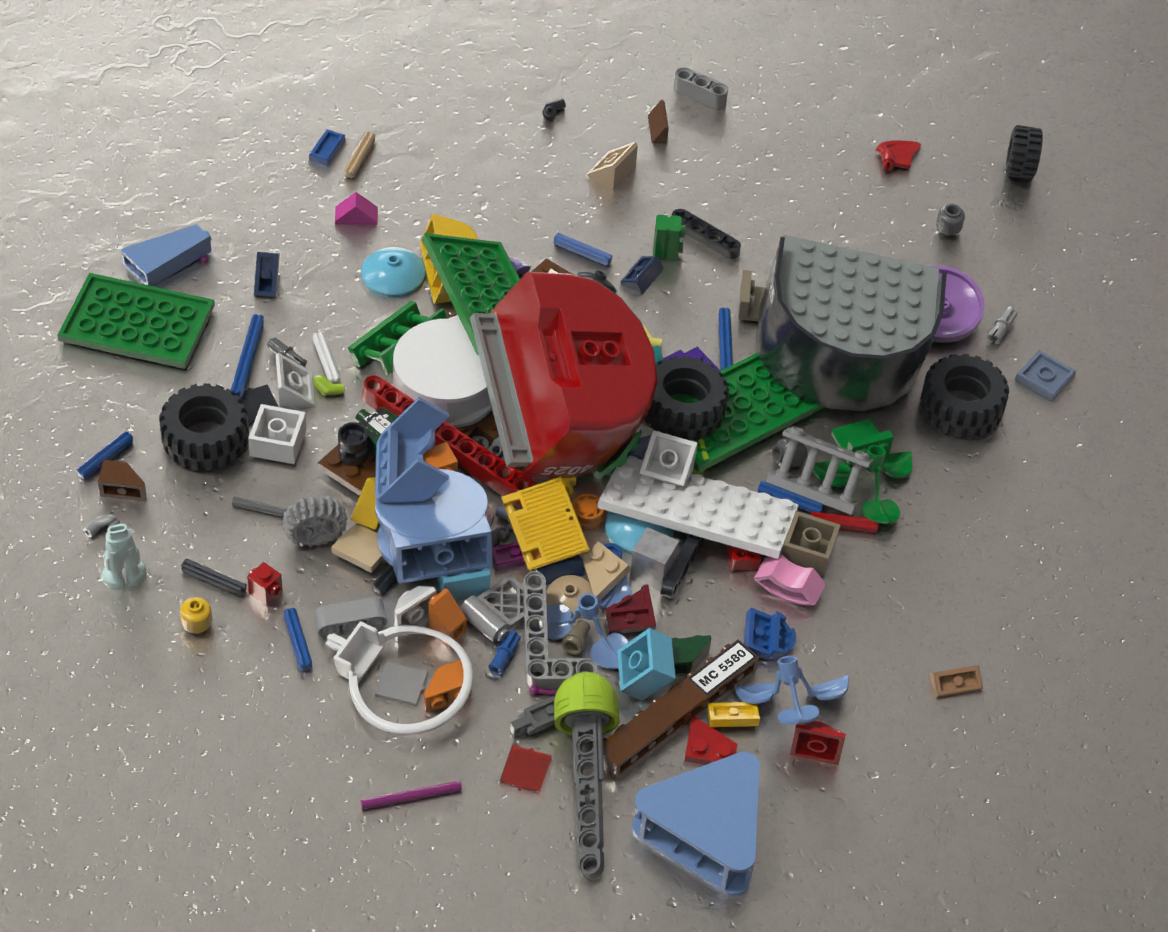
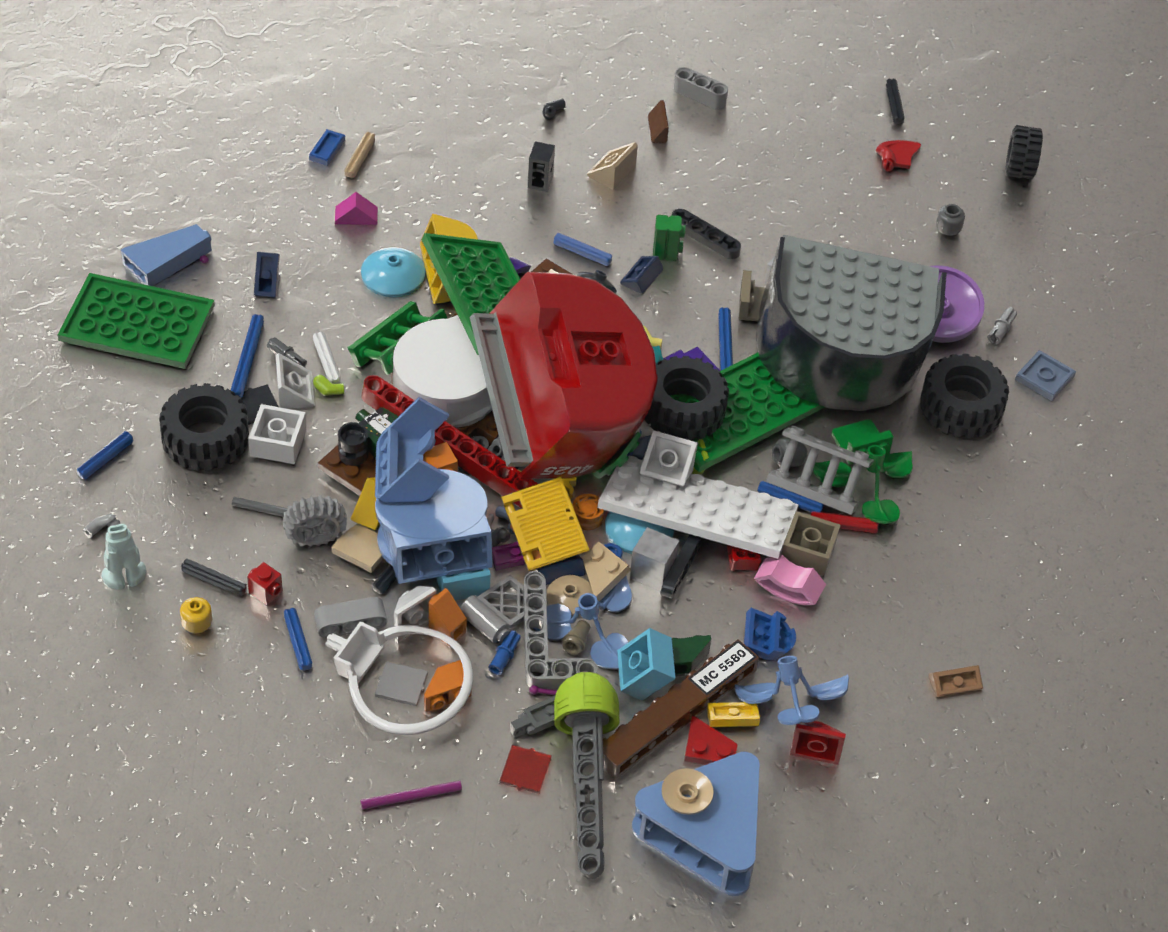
reddish brown slope [97,460,147,501] -> none
dark red wing [604,584,656,635] -> none
none -> black brick [528,141,555,192]
none -> tan dish [661,768,713,815]
none -> black axle [886,78,905,125]

